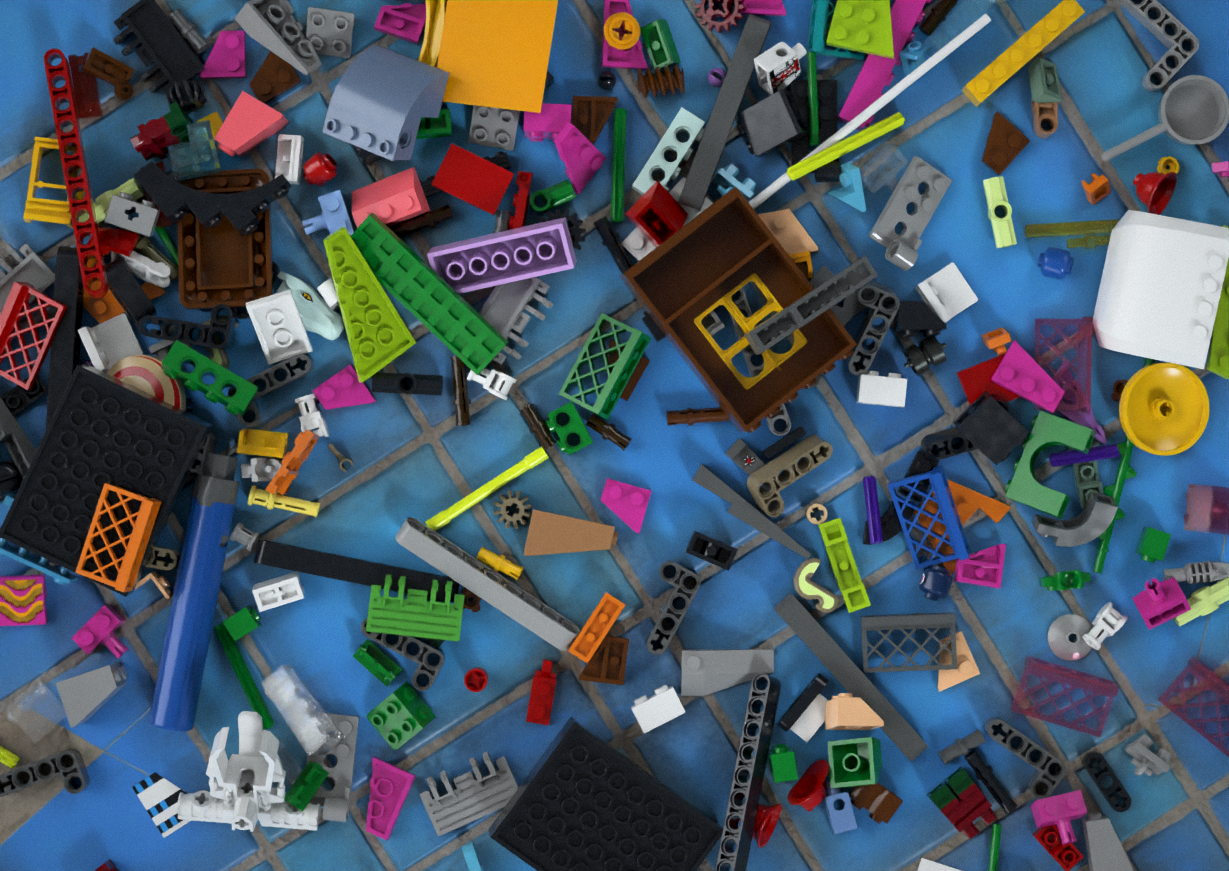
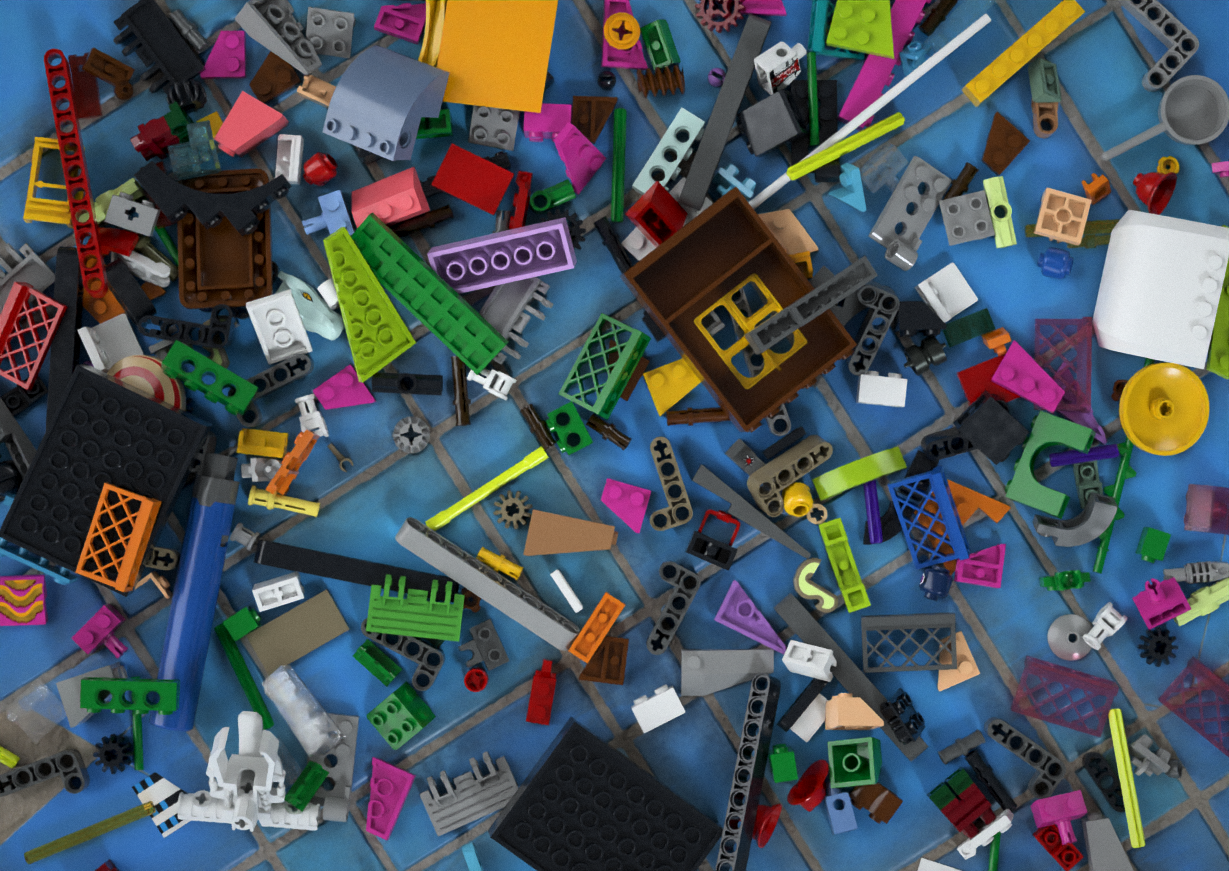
none -> clear yellow axle [24,801,156,864]
none -> green brick [80,677,180,715]
none -> black gear [93,734,134,774]
none -> green bar [131,676,144,770]
none -> dark tan tile [246,589,350,675]
none -> light nougat hinge [297,74,336,108]
none -> light grey gear [393,416,430,453]
none -> dark grey plate [458,619,510,671]
none -> white tile [550,569,583,613]
none -> yellow wing [643,358,701,417]
none -> dark tan beam [650,437,693,531]
none -> red piece [698,509,740,546]
none -> medium lavender wing [714,580,787,654]
none -> yellow head [781,482,813,517]
none -> white hinge [782,640,837,682]
none -> lime slope [812,447,907,501]
none -> black hinge [879,688,926,745]
none -> light grey hinge [939,190,995,246]
none -> dark brown pin [942,162,979,200]
none -> clear green slope [943,308,995,348]
none -> white hinge [957,809,1014,860]
none -> light nougat piece [1034,188,1092,246]
none -> neon yellow axle [1108,708,1146,848]
none -> black gear [1137,627,1178,667]
none -> dark grey hinge [1165,760,1182,778]

